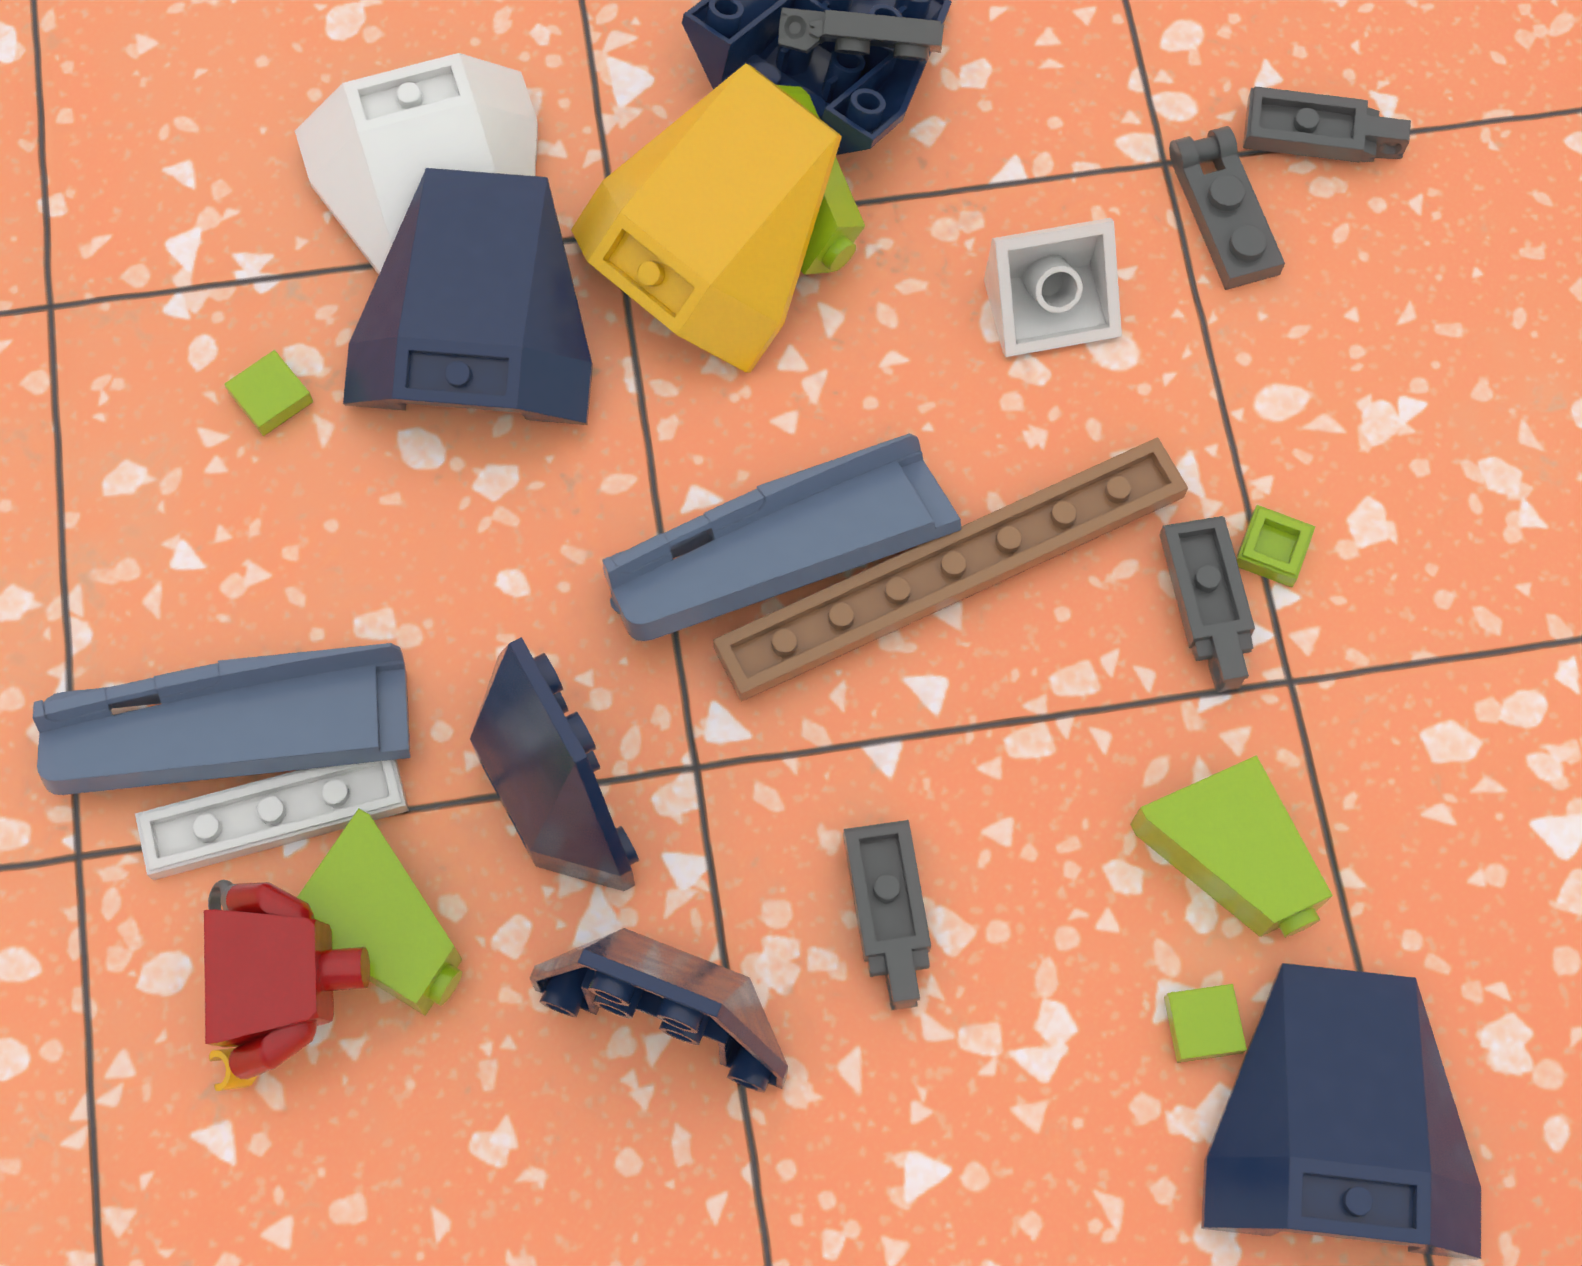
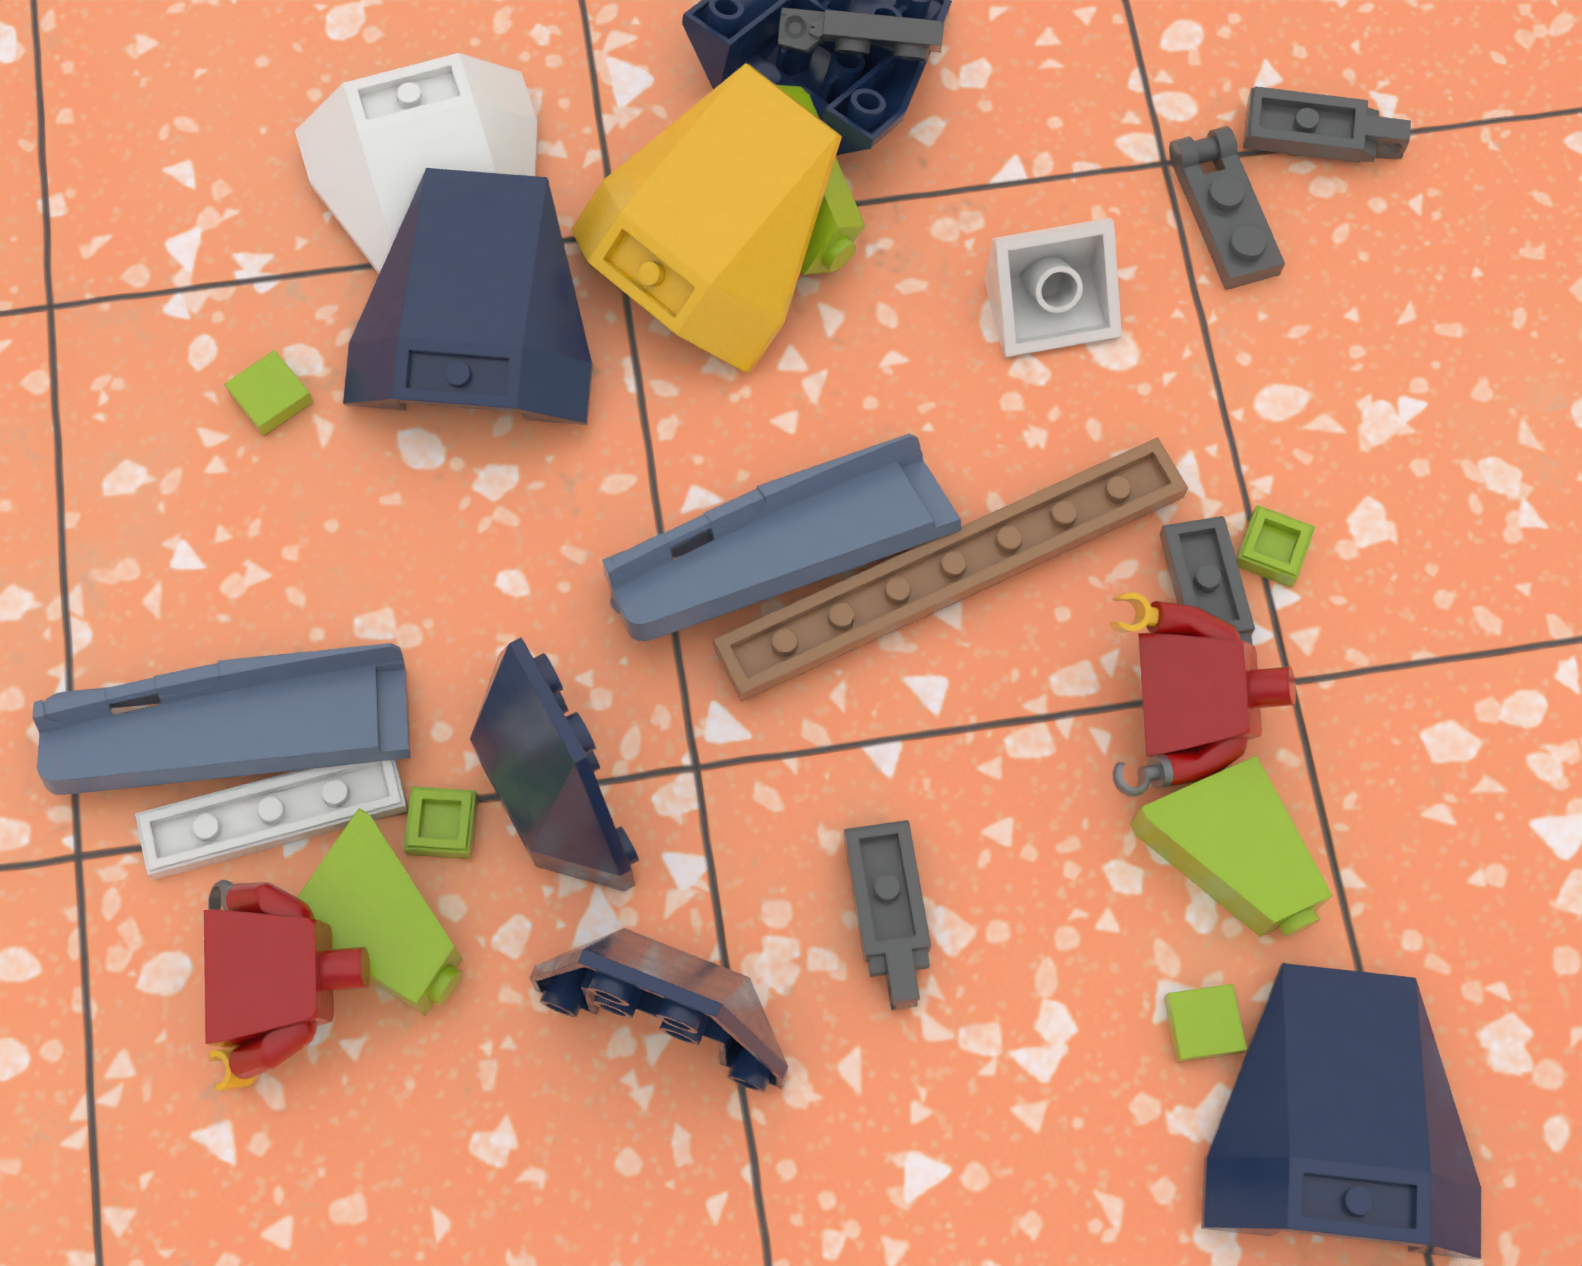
none -> lime tile [404,786,479,859]
none -> red torso [1110,592,1296,797]

